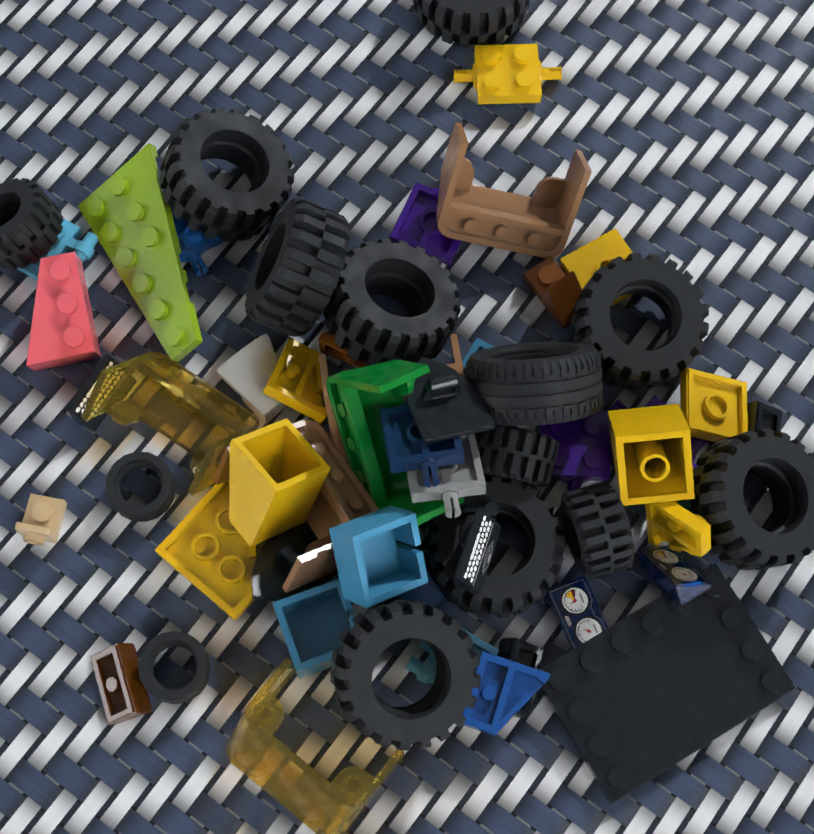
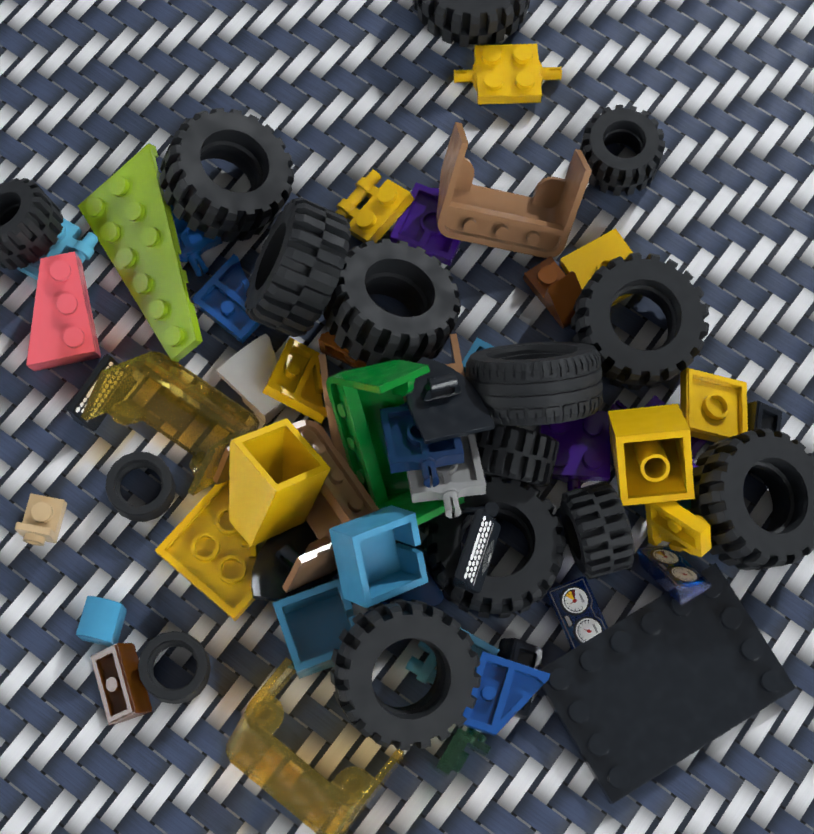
none -> dark azure piece [76,596,127,647]
none -> blue wing [191,254,261,344]
none -> yellow plate [335,169,415,243]
none -> clear green bracket [435,727,491,778]
none -> black tyre [580,105,665,196]

